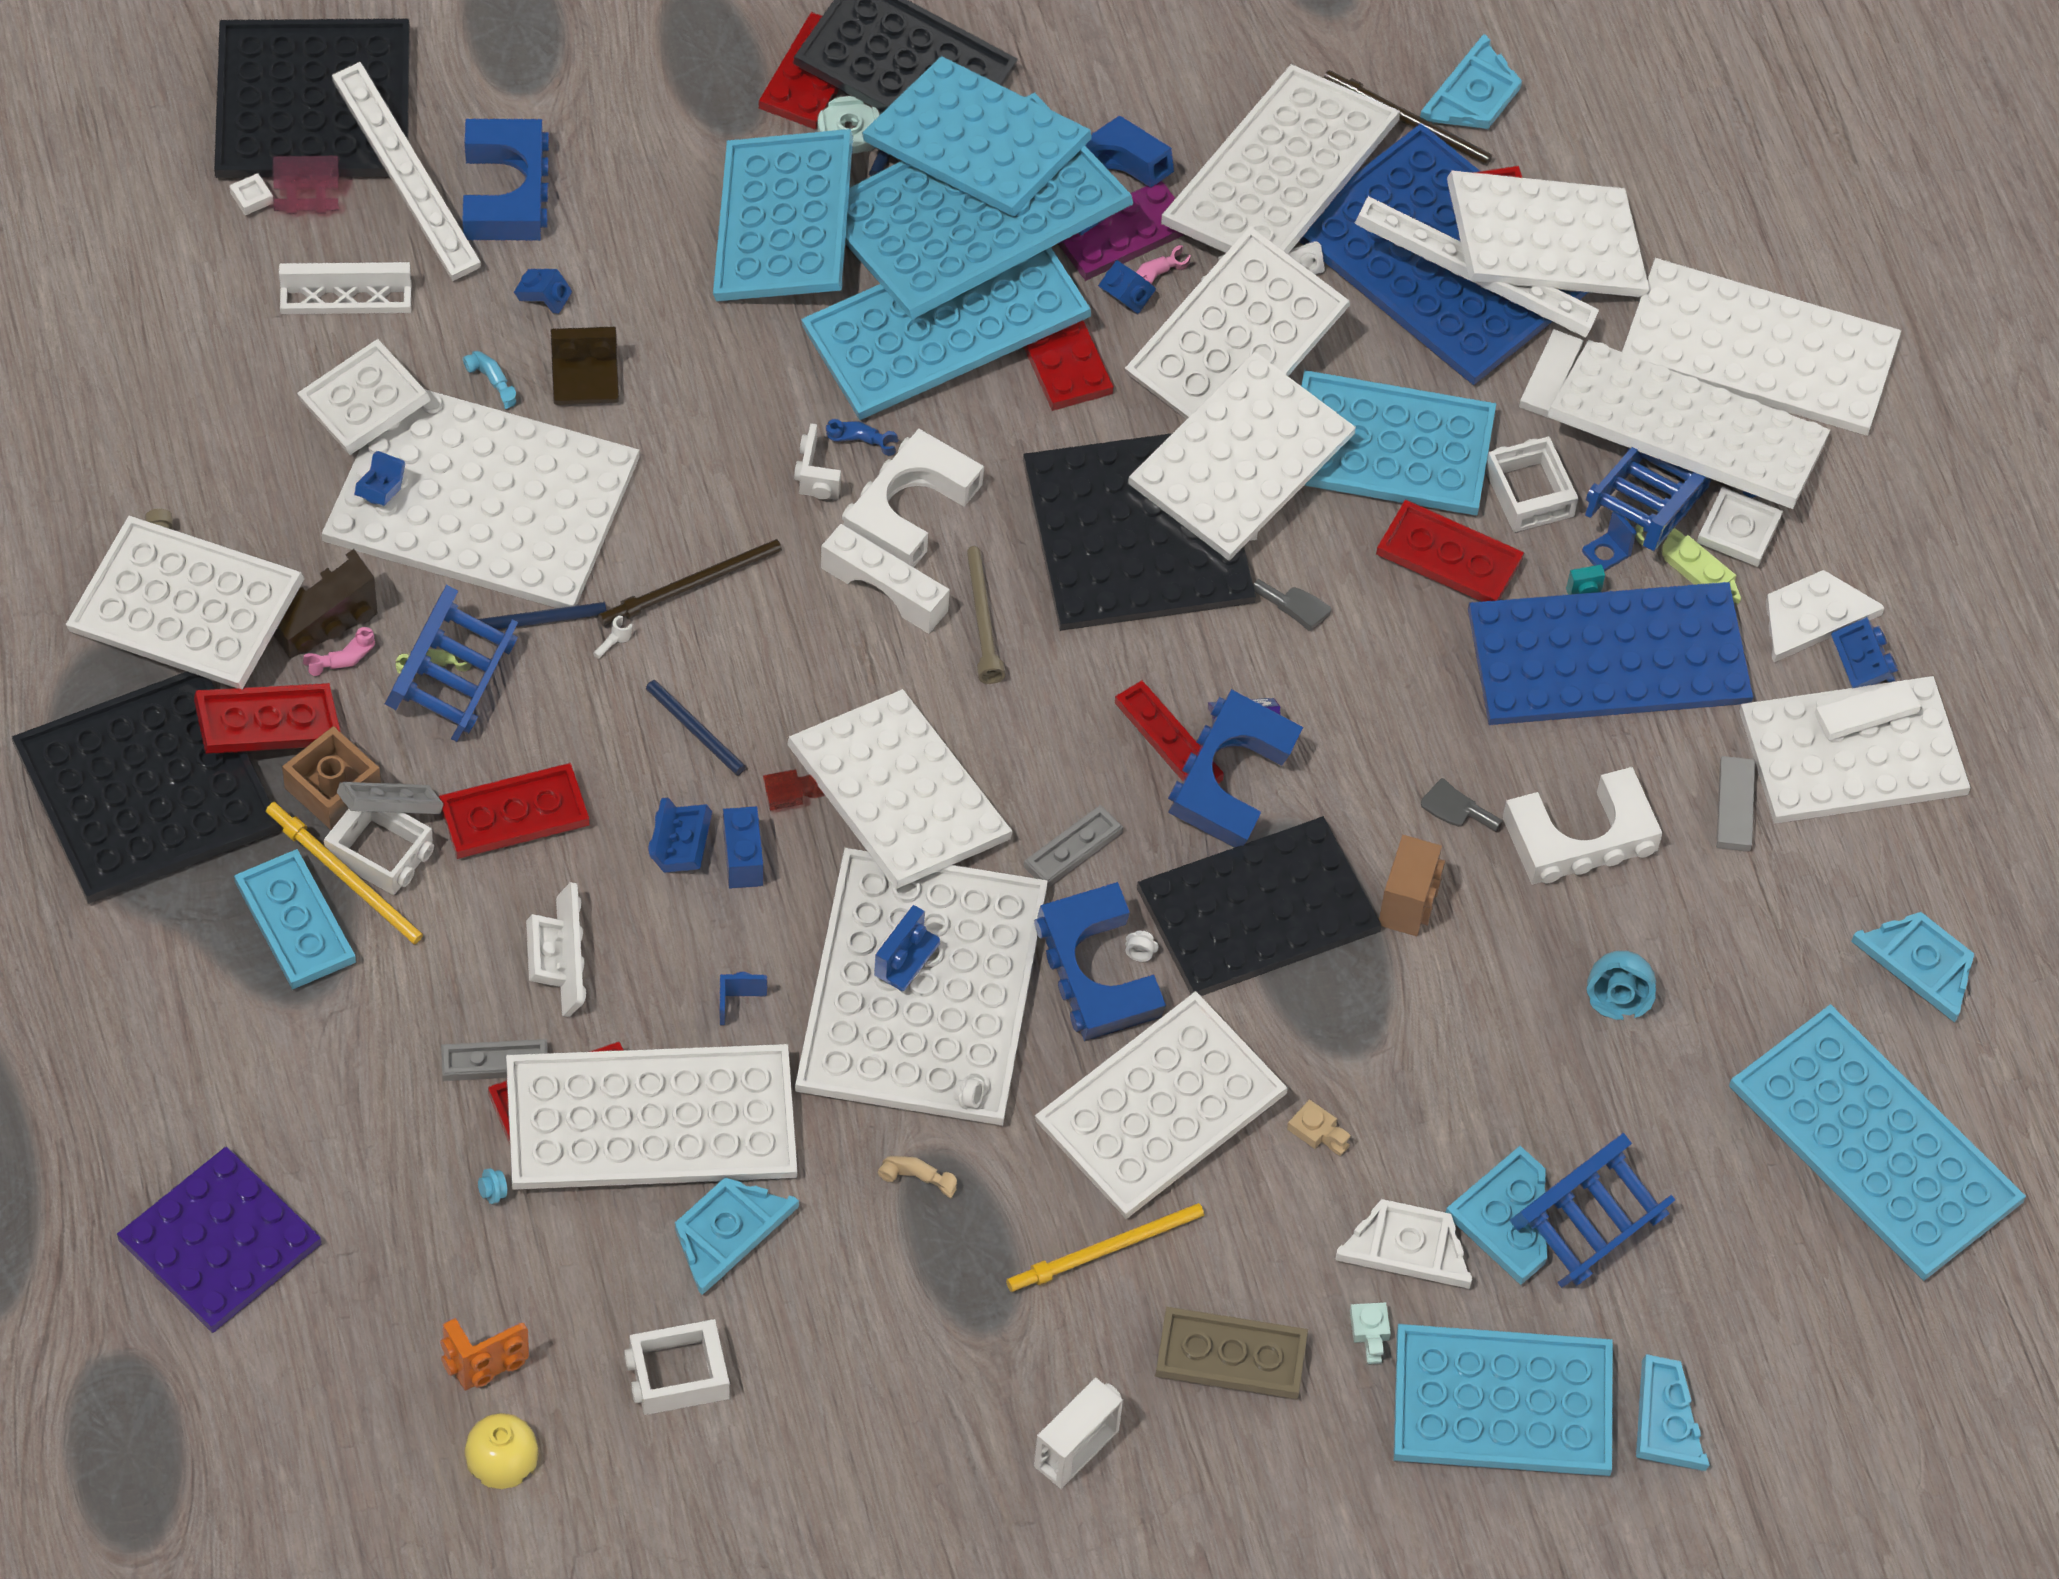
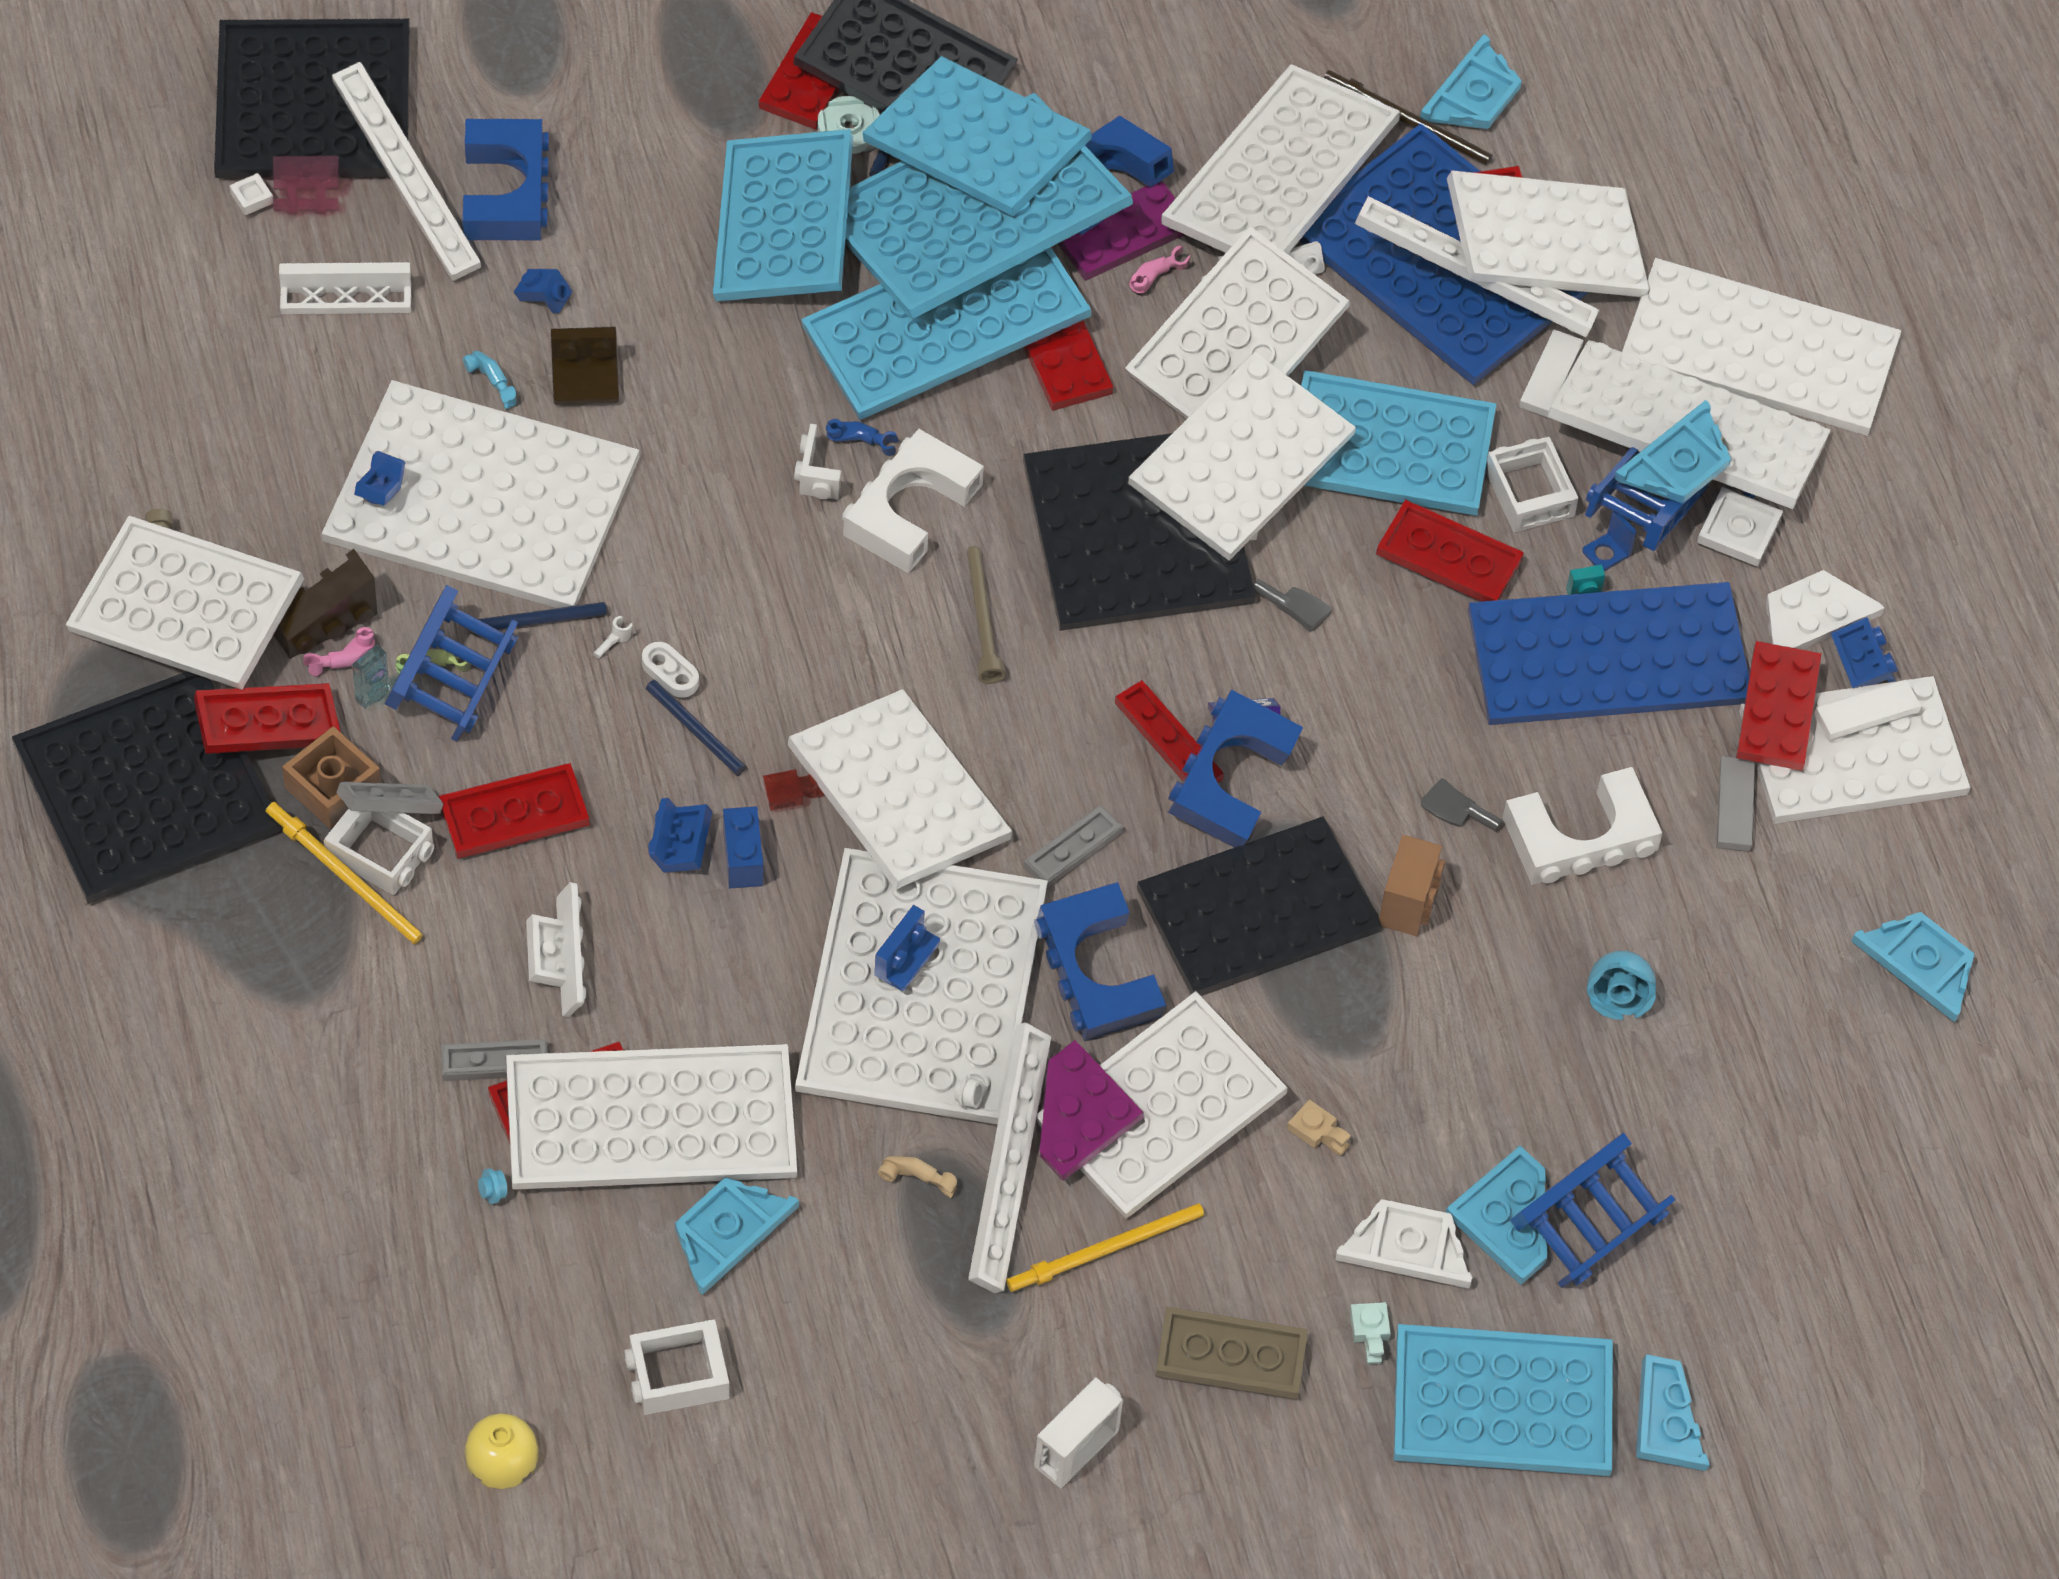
dark purple plate [117,1146,322,1333] -> none
medium azure plate [234,849,356,990] -> none
white plate [297,339,431,455] -> none
orange bracket [440,1318,529,1391] -> none
dark brown bar [598,539,782,626] -> none
blue bracket [720,972,767,1025] -> none
white arch [821,524,950,634] -> none
blue bracket [1098,260,1156,314] -> none
white plate [1125,930,1158,962] -> none
yellowish green plate [1635,524,1741,604] -> none
medium azure plate [1729,1004,2026,1281] -> none
none -> clear light blue plate [352,645,390,709]
none -> white plate [642,642,699,698]
none -> white plate [968,1022,1051,1293]
none -> magenta plate [1040,1040,1144,1181]
none -> medium azure wing [1615,400,1731,503]
none -> red plate [1736,641,1822,771]

